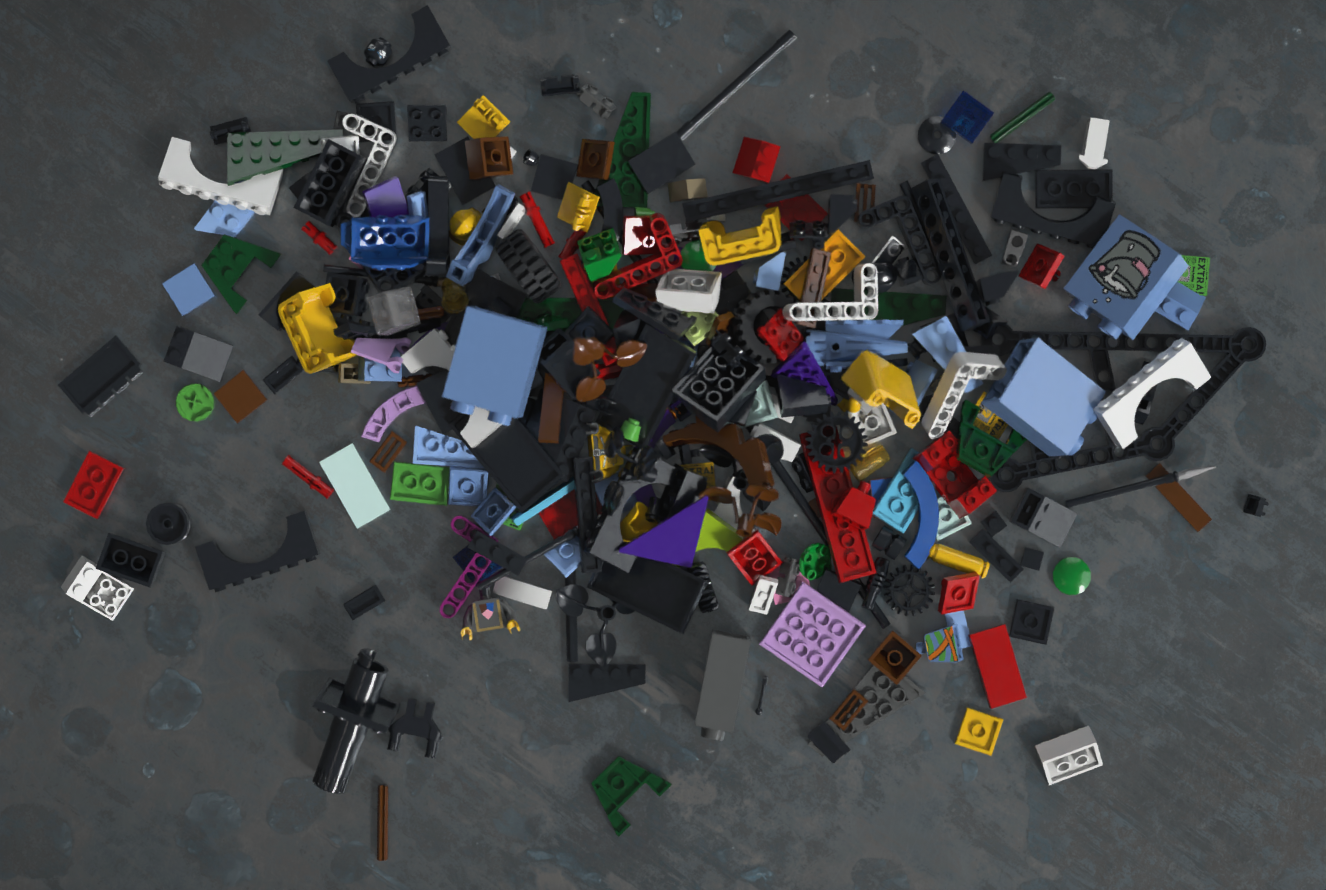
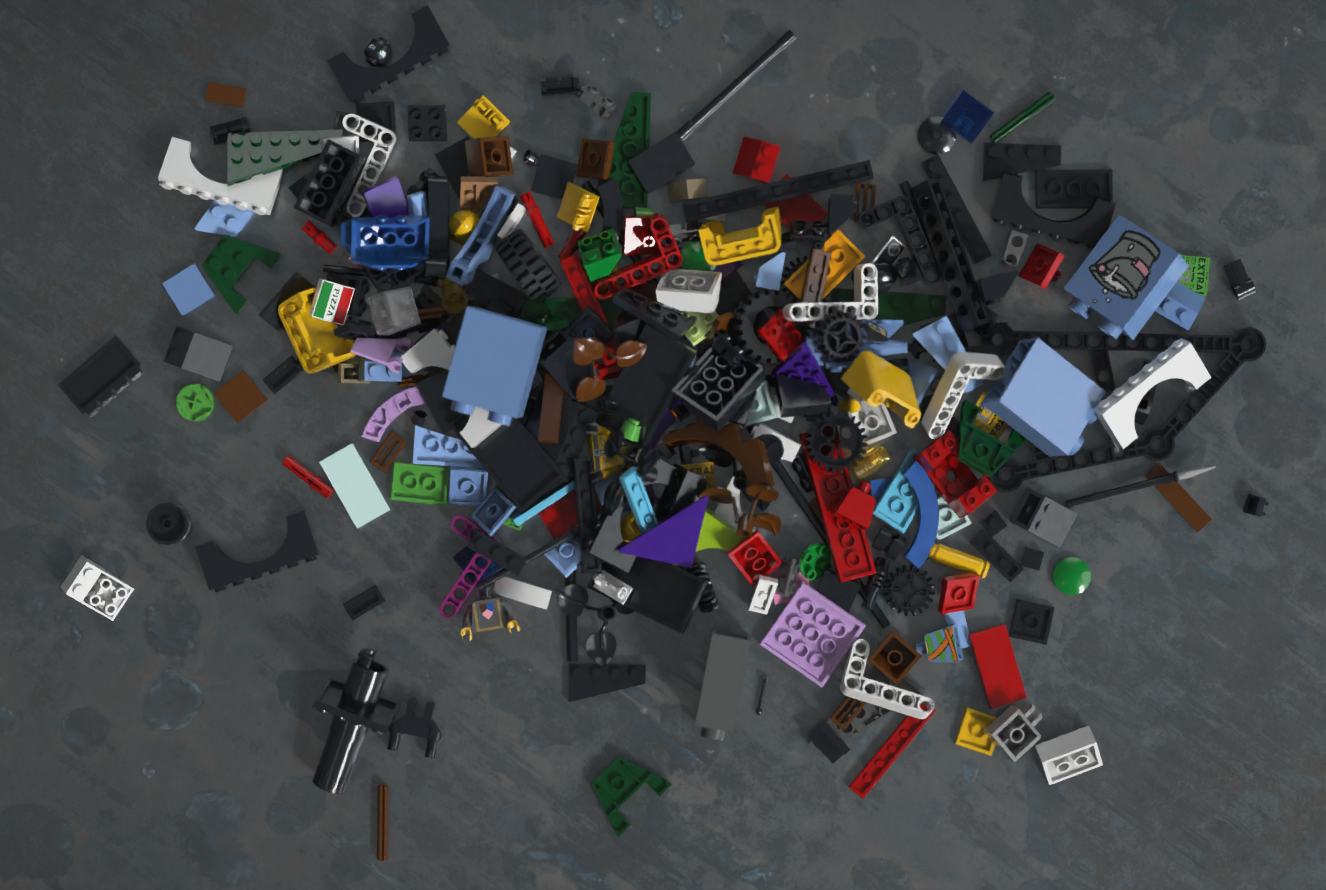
red plate [63,451,124,519] -> none
black slope [96,533,166,588] -> none
white piece [1078,117,1110,169] -> none
none -> reddish brown tile [205,81,247,108]
none -> tile [309,279,355,325]
none -> black hinge [411,410,427,426]
none -> medium nougat wing [460,176,498,210]
none -> white hinge [592,570,633,605]
none -> medium azure tile [619,466,658,534]
none -> black gear [813,310,866,363]
none -> white beam [840,639,934,719]
none -> red tile [848,705,936,799]
none -> black slope [867,321,888,342]
none -> light grey hinge [984,704,1043,762]
none -> black piece [1224,259,1256,300]

